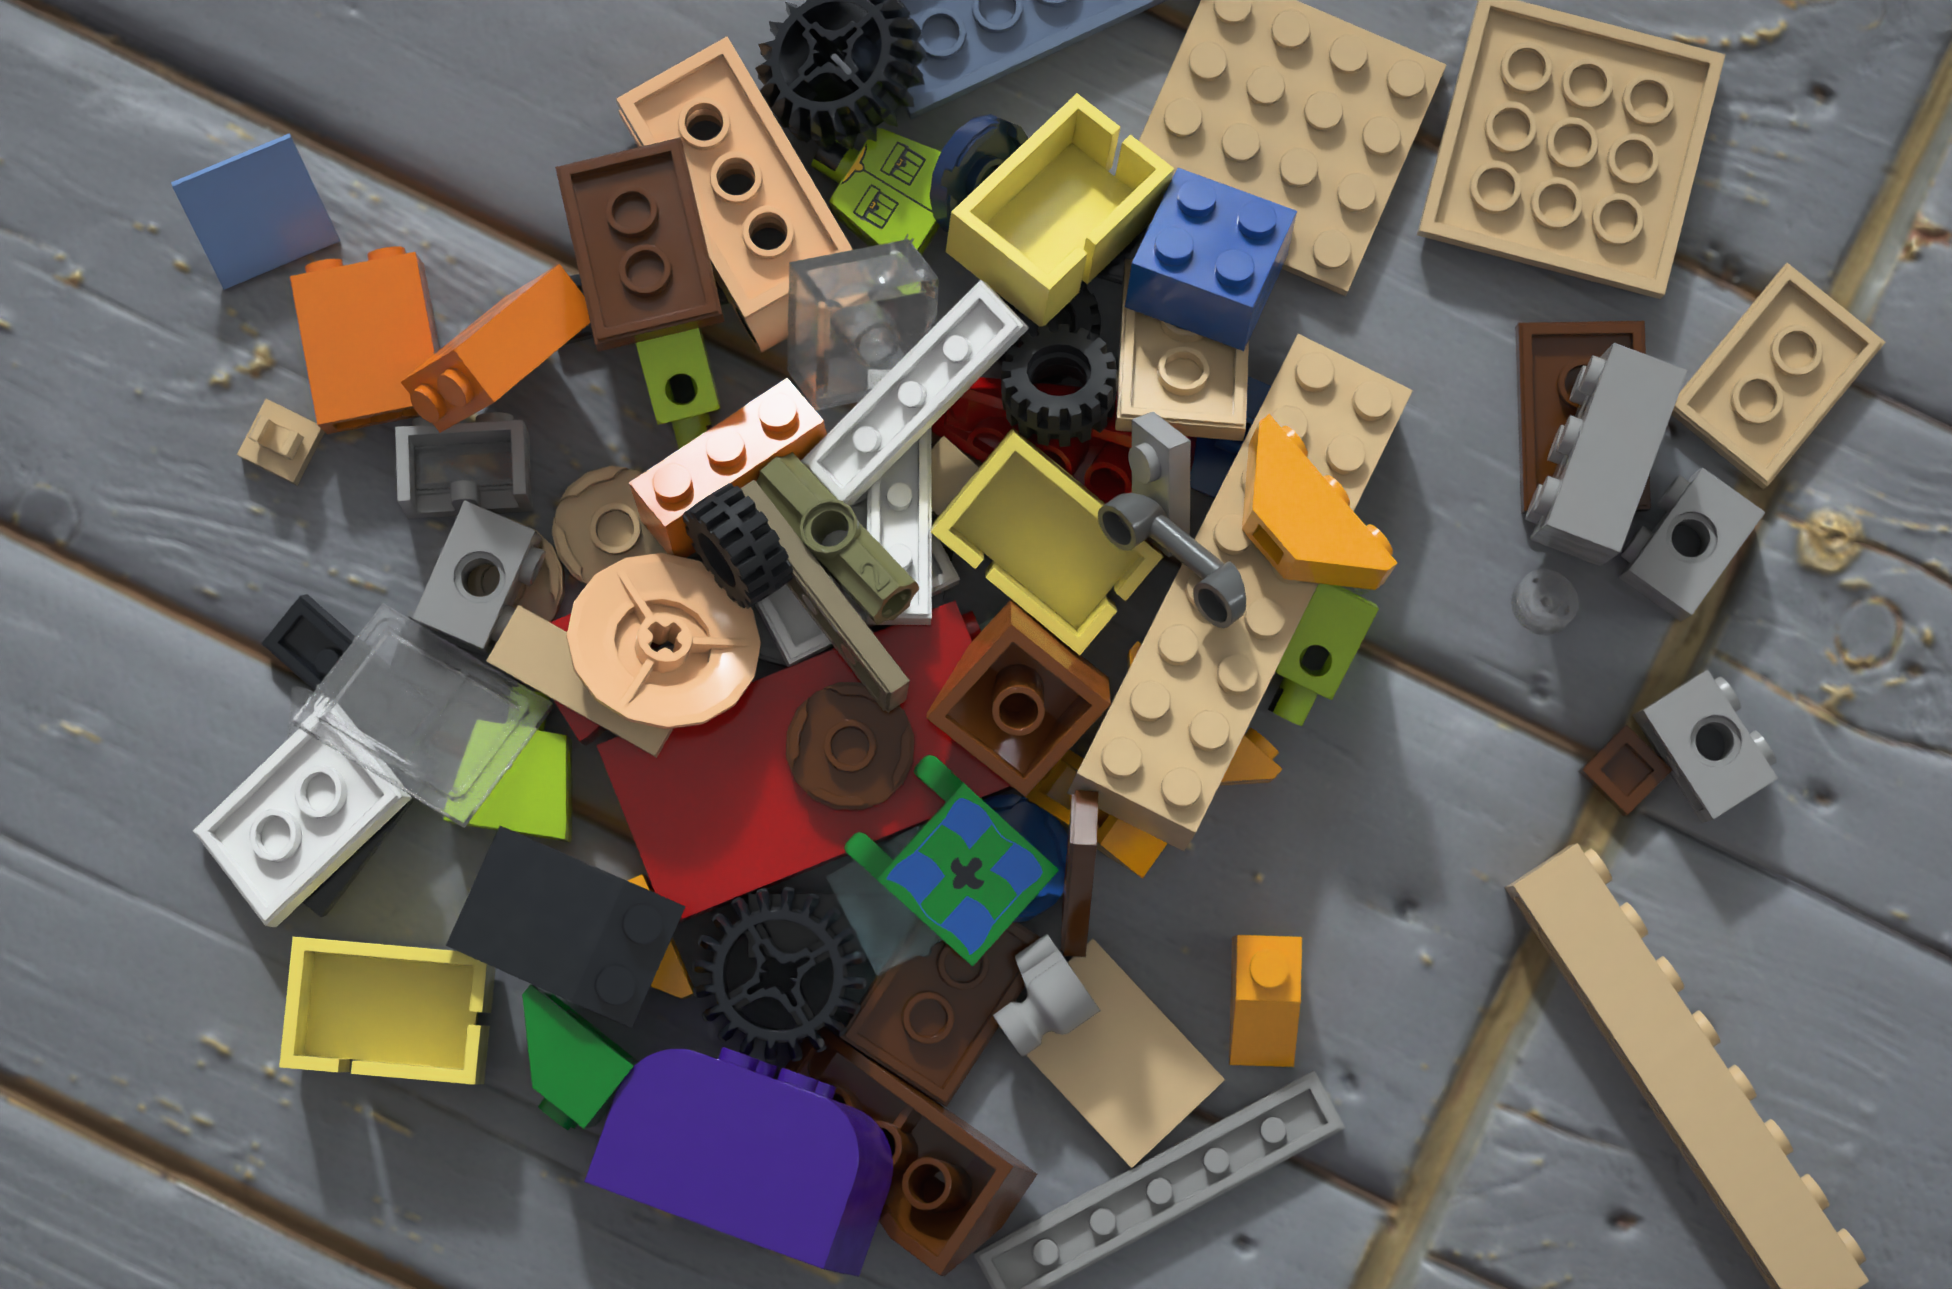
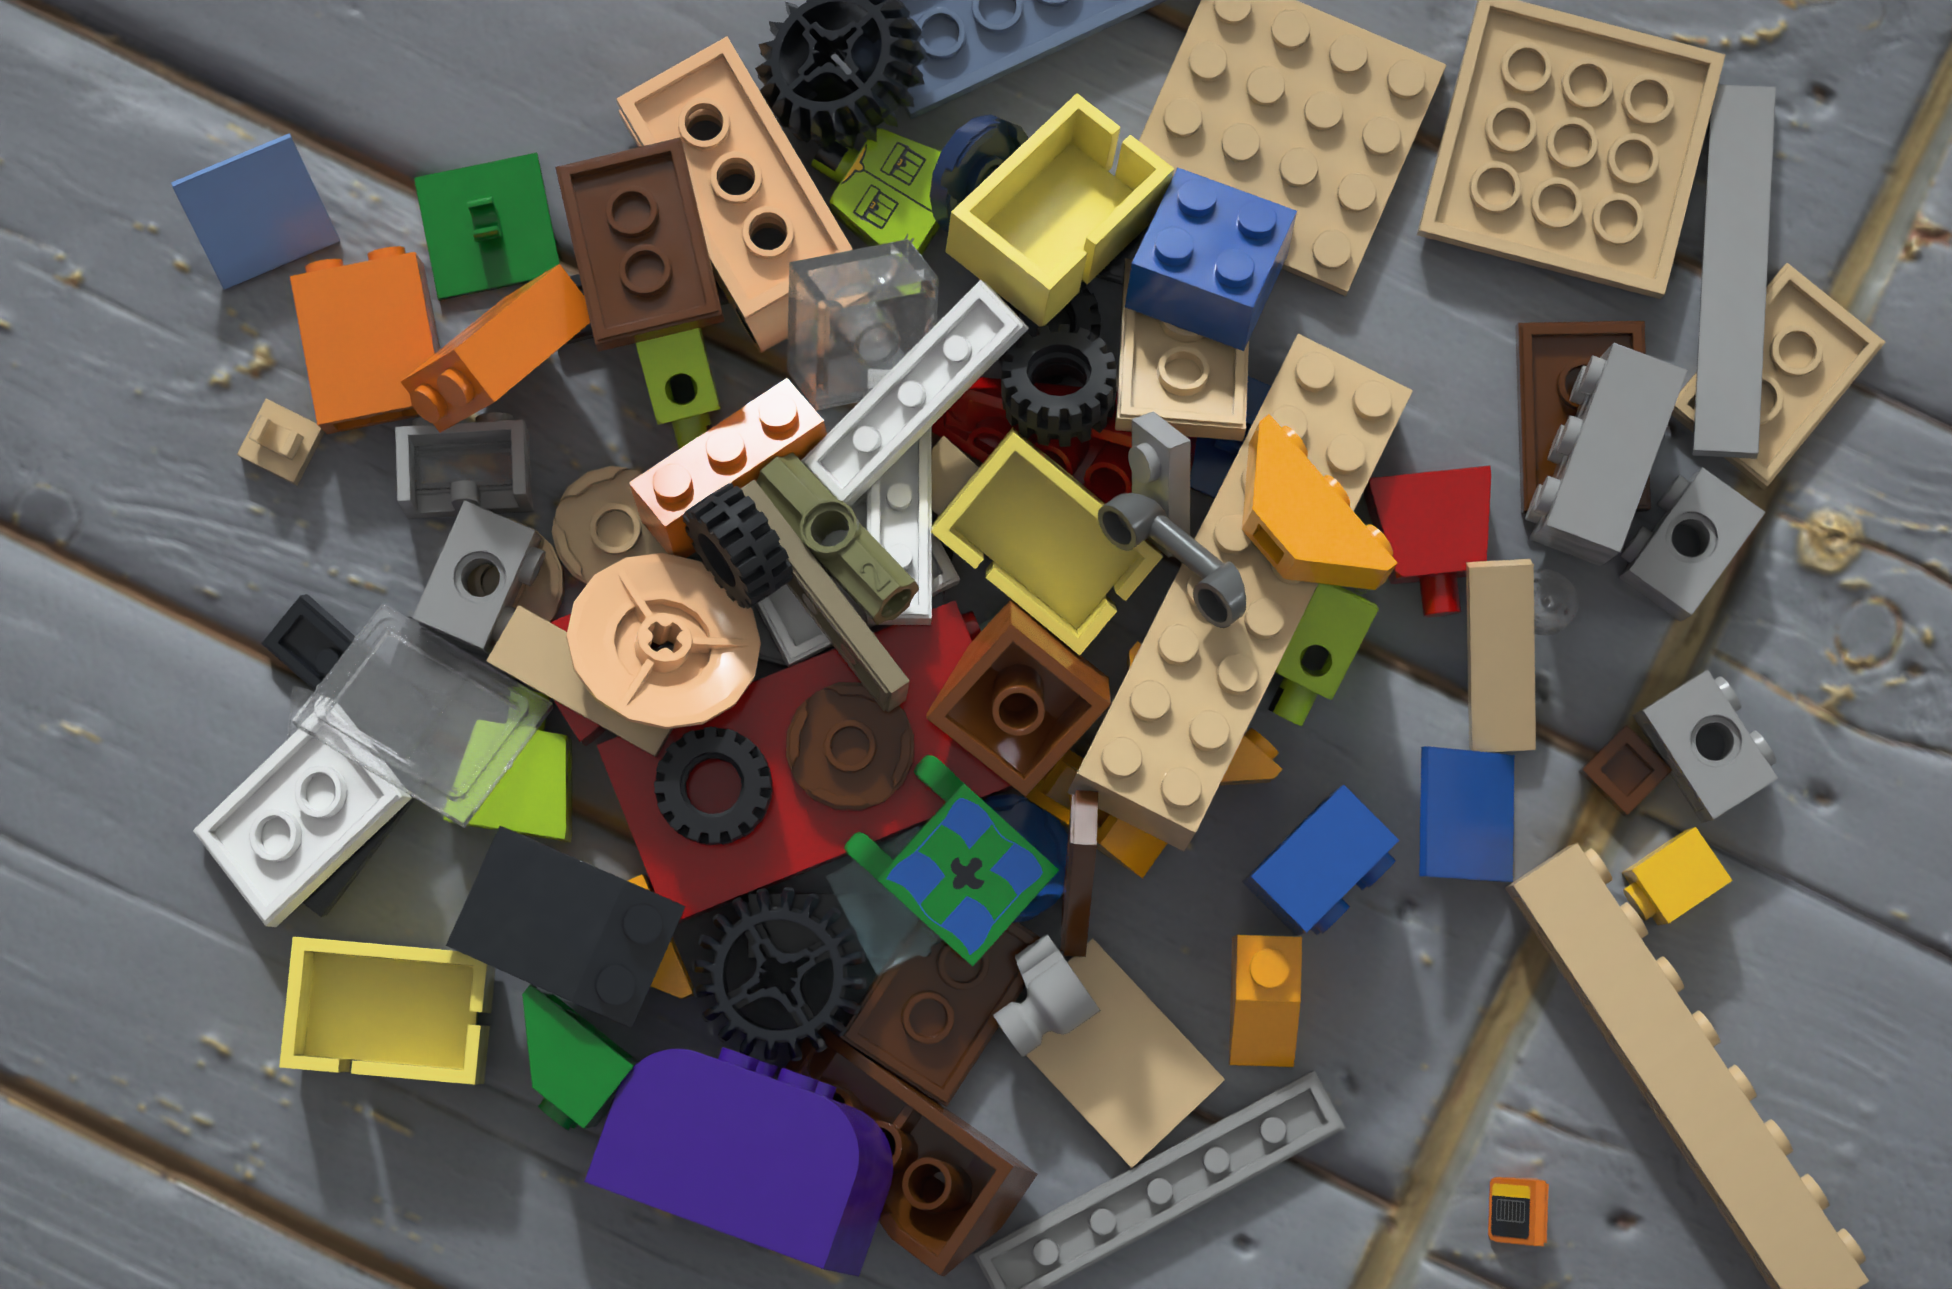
none -> green piece [414,152,560,301]
none -> black tyre [654,727,773,845]
none -> blue brick [1242,784,1399,936]
none -> red torso [1364,465,1491,617]
none -> blue piece [1419,746,1515,882]
none -> tan tile [1466,559,1536,752]
none -> slope [1488,1177,1549,1246]
none -> yellow brick [1621,827,1733,925]
none -> light grey tile [1692,85,1776,459]

